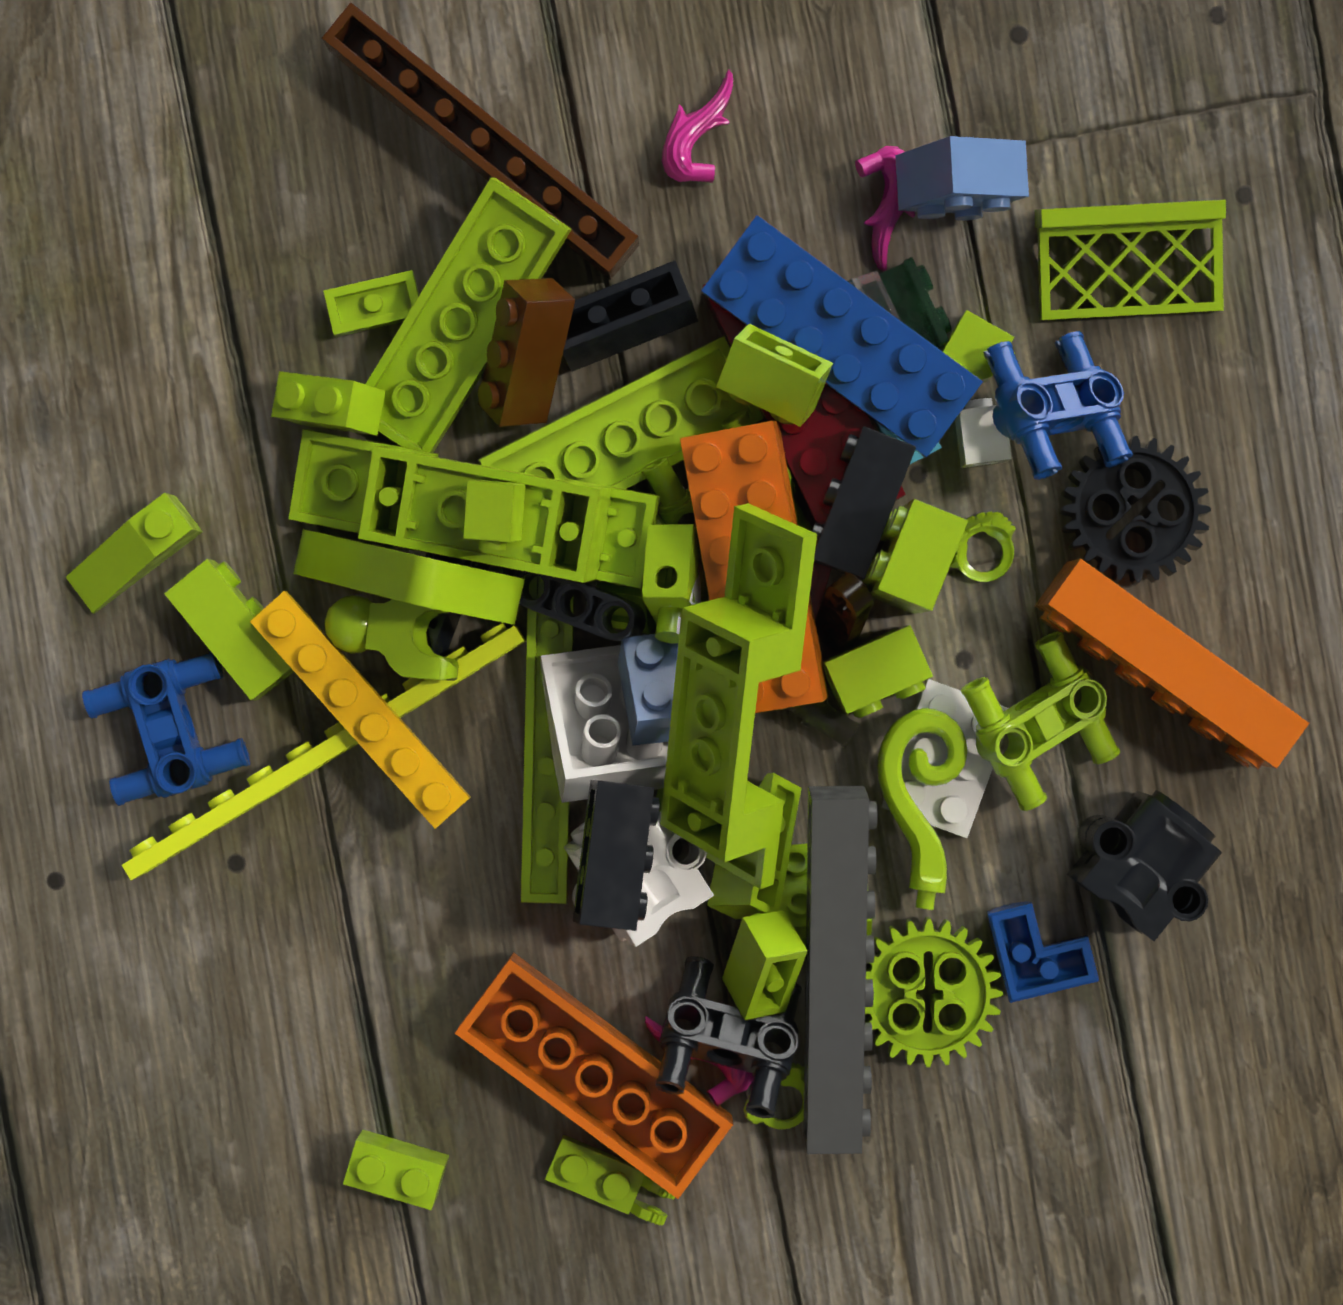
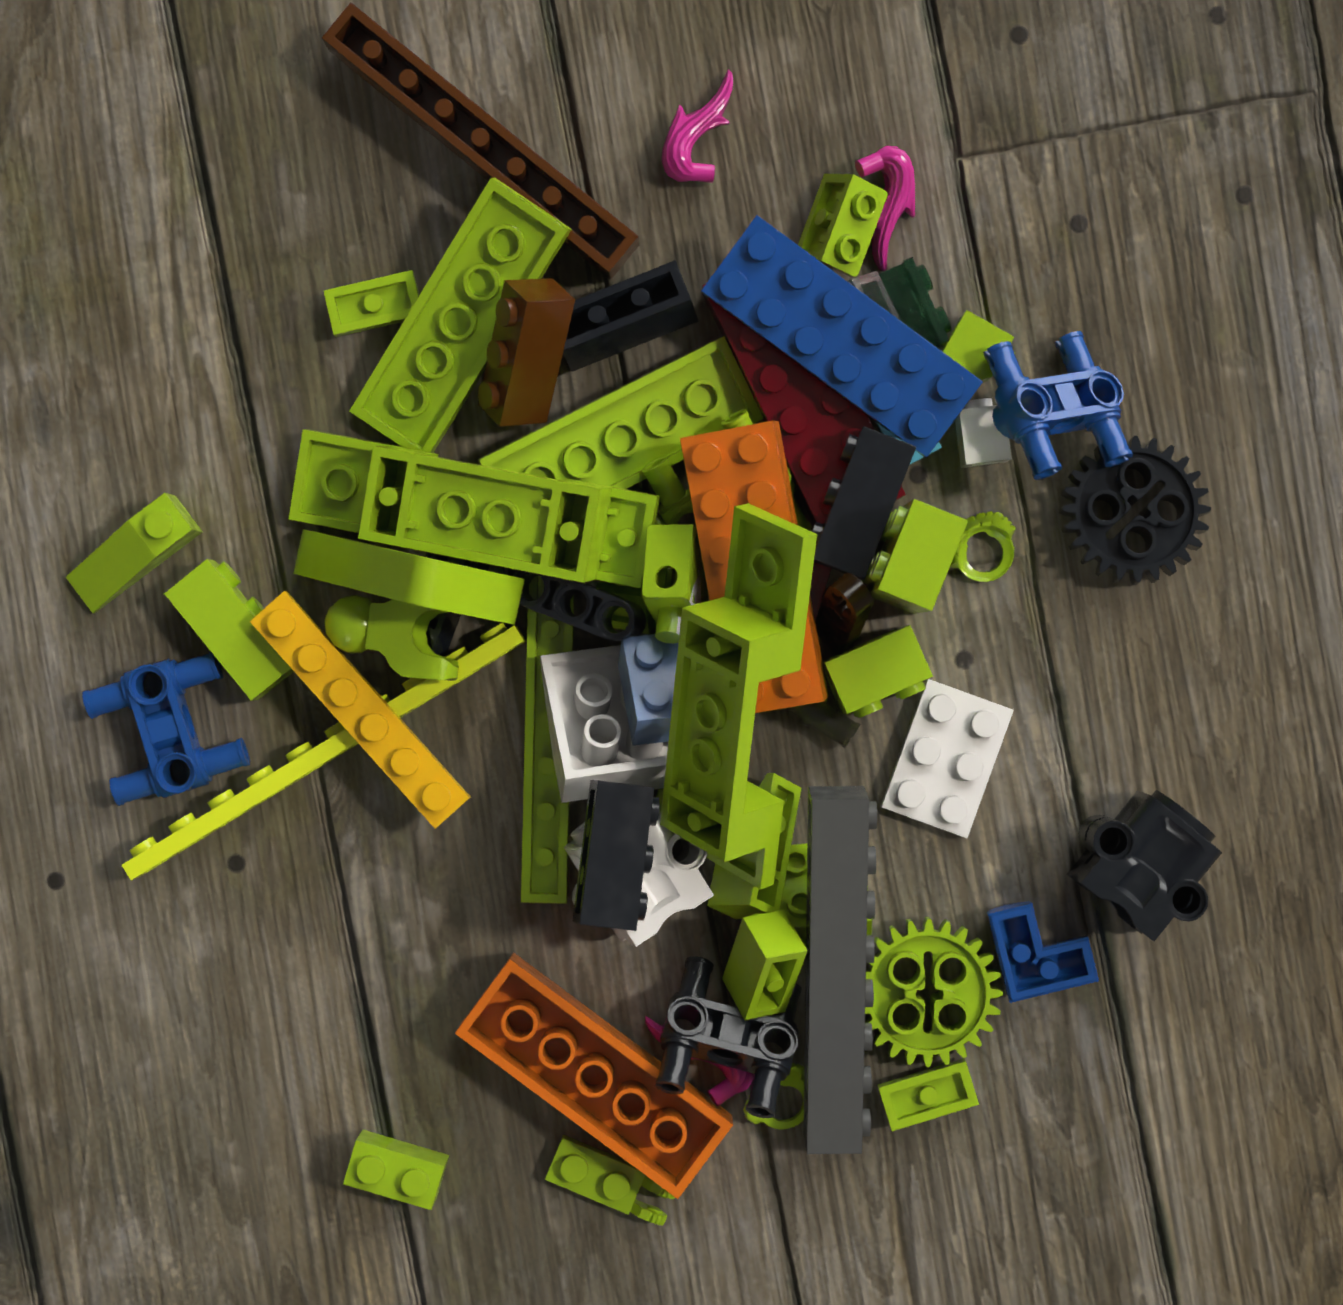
lime brick [271,371,385,436] -> none
lime brick [463,480,526,550] -> none
lime brick [716,324,833,427] -> none
lime plant [877,708,967,910] -> none
medium blue piece [895,136,1029,221] -> none
lime piece [961,631,1120,811] -> none
lime fence [1035,200,1226,320] -> none
orange brick [1035,558,1309,770] -> none
none -> lime bracket [798,174,888,277]
none -> lime plate [877,1058,979,1132]

